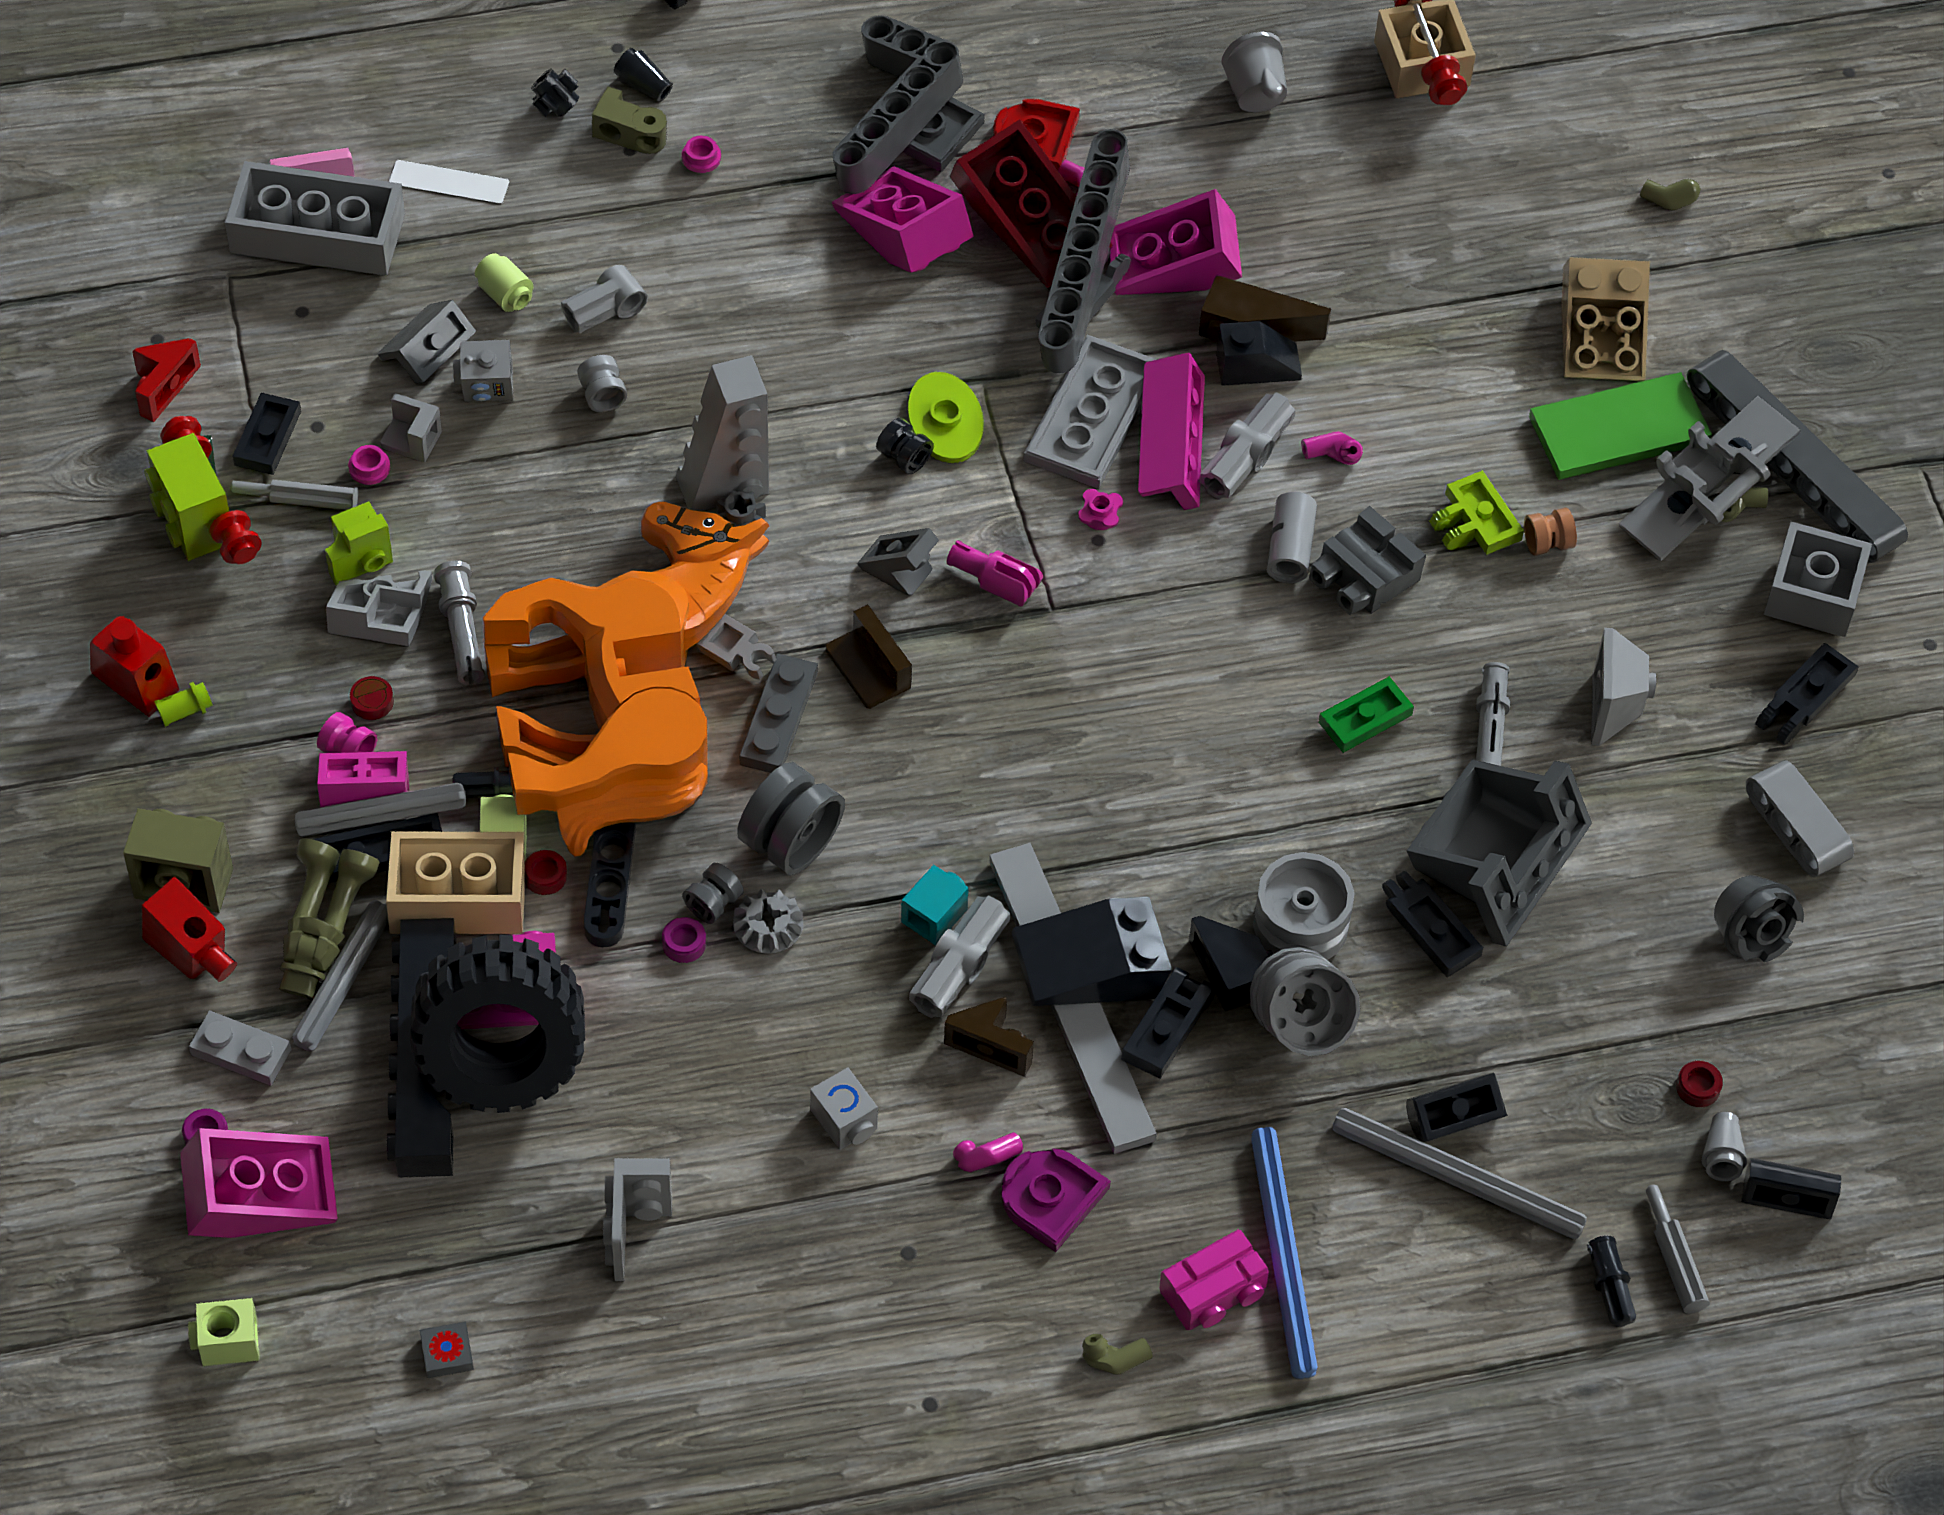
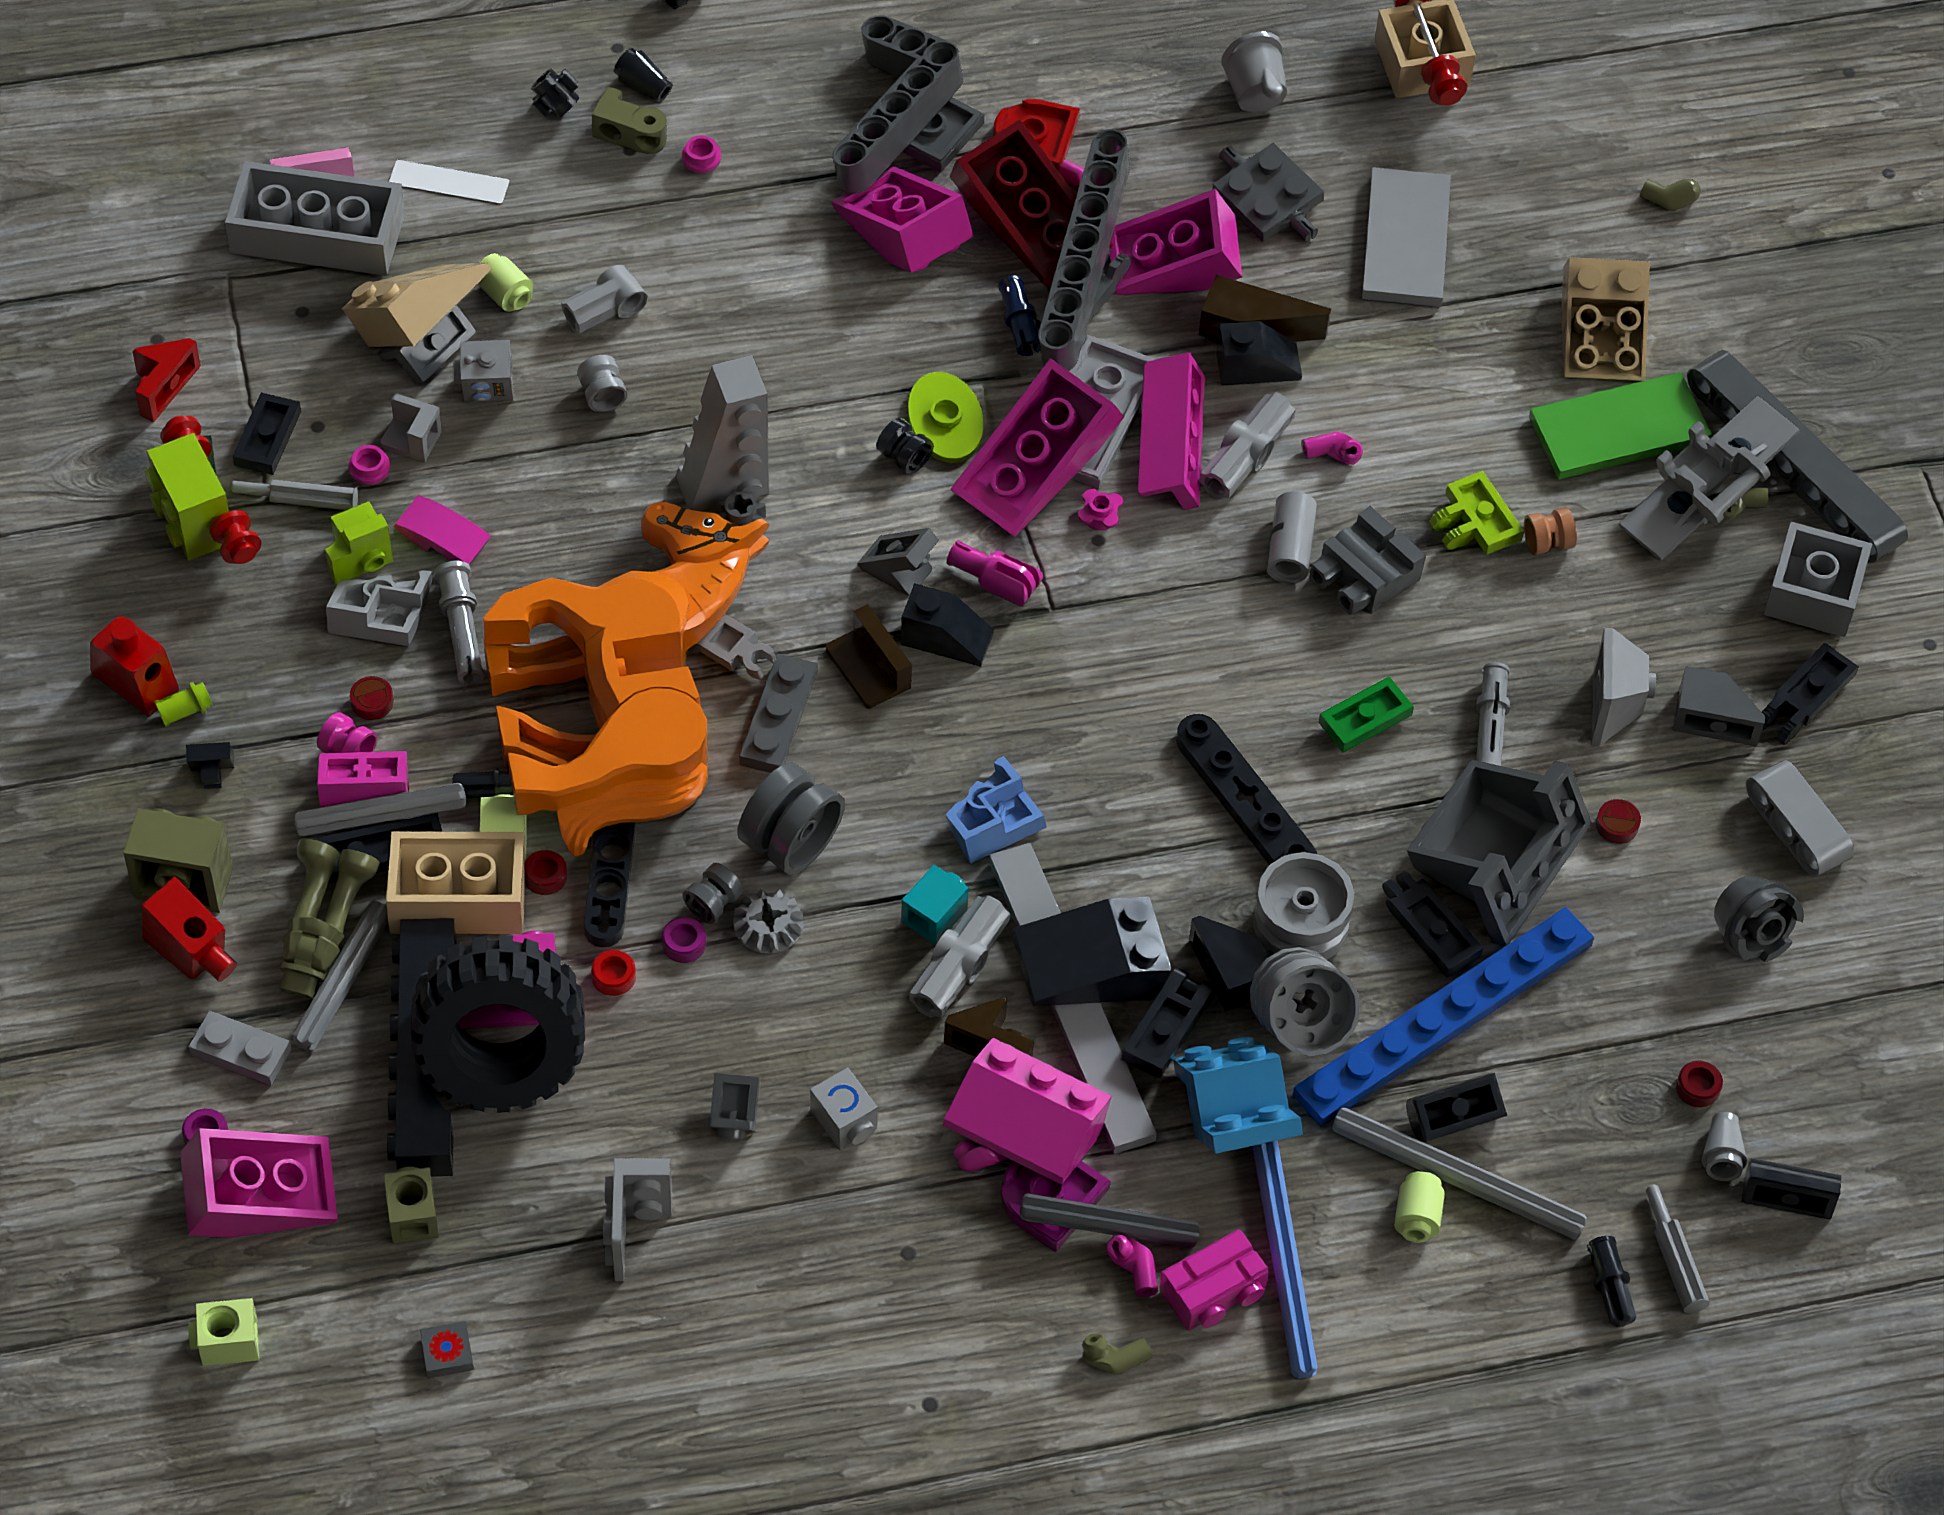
none -> black tile [186,742,235,790]
none -> tan slope [342,263,492,347]
none -> olive brick [384,1167,439,1244]
none -> dark pink slope [393,495,491,565]
none -> red tile [591,950,636,996]
none -> dark grey bracket [708,1073,760,1139]
none -> black slope [901,583,994,667]
none -> dark pink slope [942,1038,1112,1185]
none -> medium blue slope [945,756,1047,864]
none -> dark pink slope [950,358,1124,537]
none -> dark blue pin [998,275,1040,356]
none -> dark grey axle [1020,1194,1200,1248]
none -> dark pink arm [1106,1235,1158,1297]
none -> dark azure bracket [1173,1037,1303,1154]
none -> black piece [1176,714,1317,865]
none -> dark grey plate [1213,143,1324,242]
none -> blue plate [1293,907,1594,1127]
none -> light grey tile [1362,167,1451,307]
none -> yellowish green brick [1394,1172,1445,1243]
none -> dark red tile [1596,799,1641,844]
none -> dark grey slope [1673,666,1765,746]

